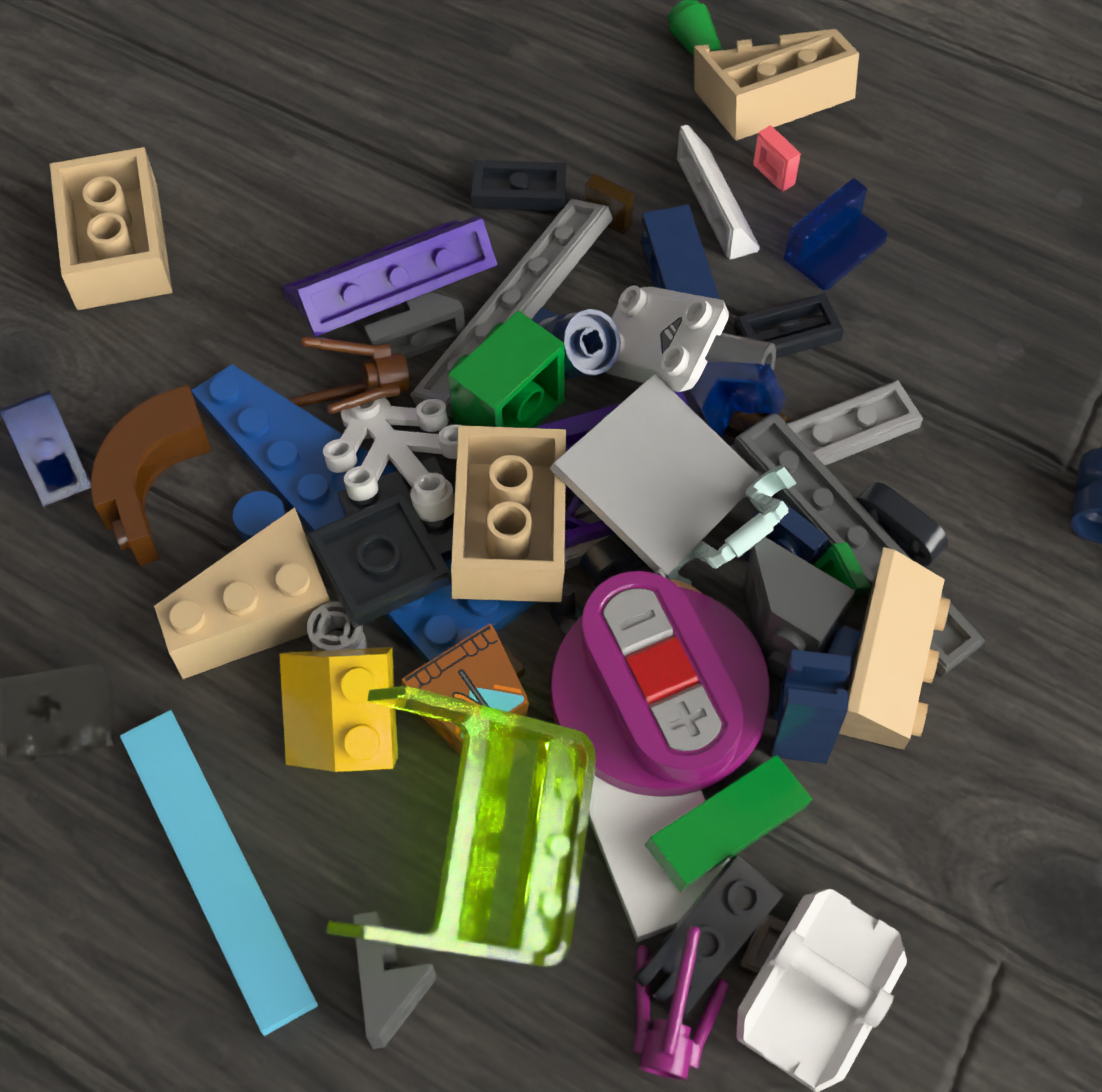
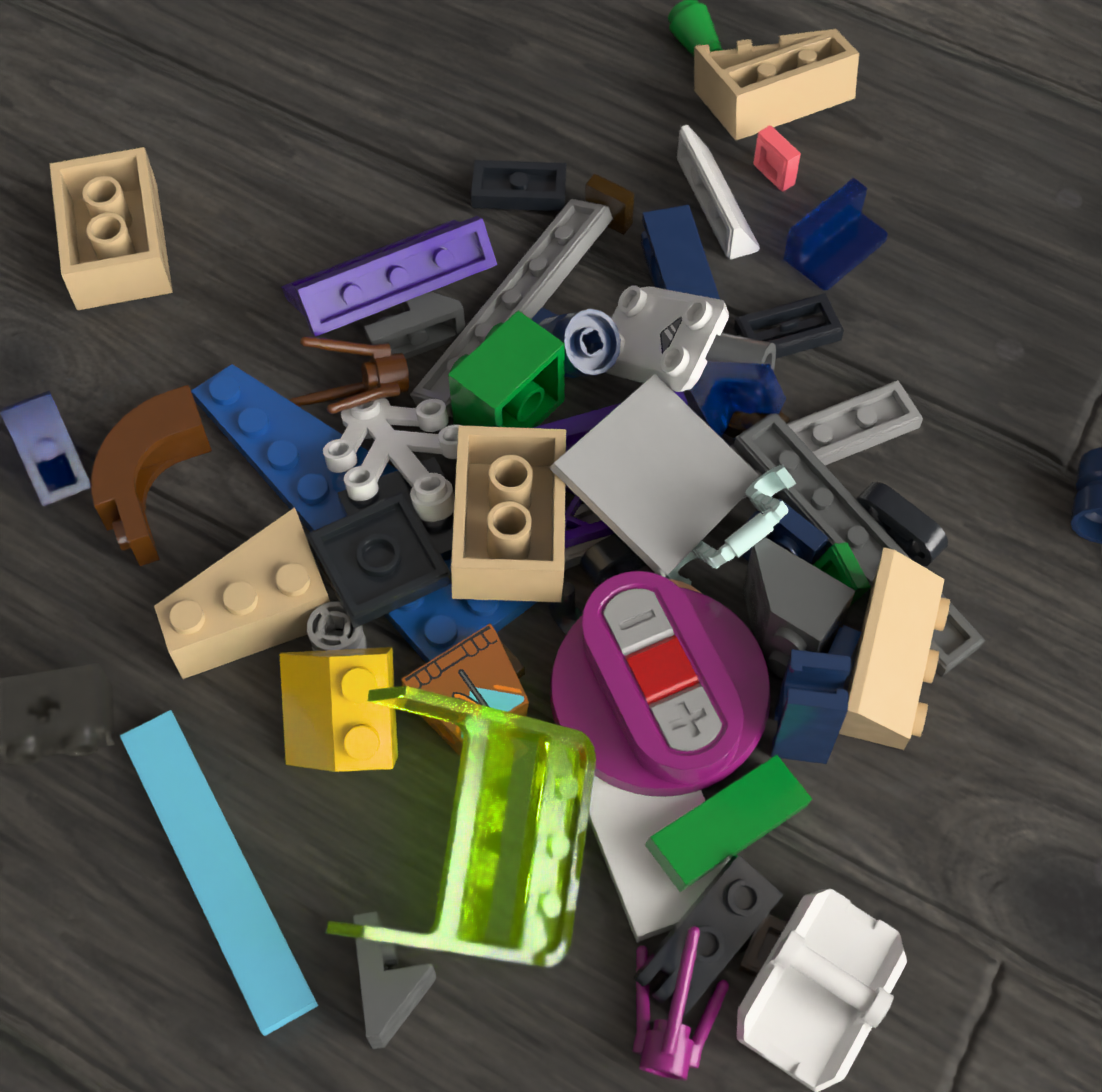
blue tile [233,491,286,541] -> none

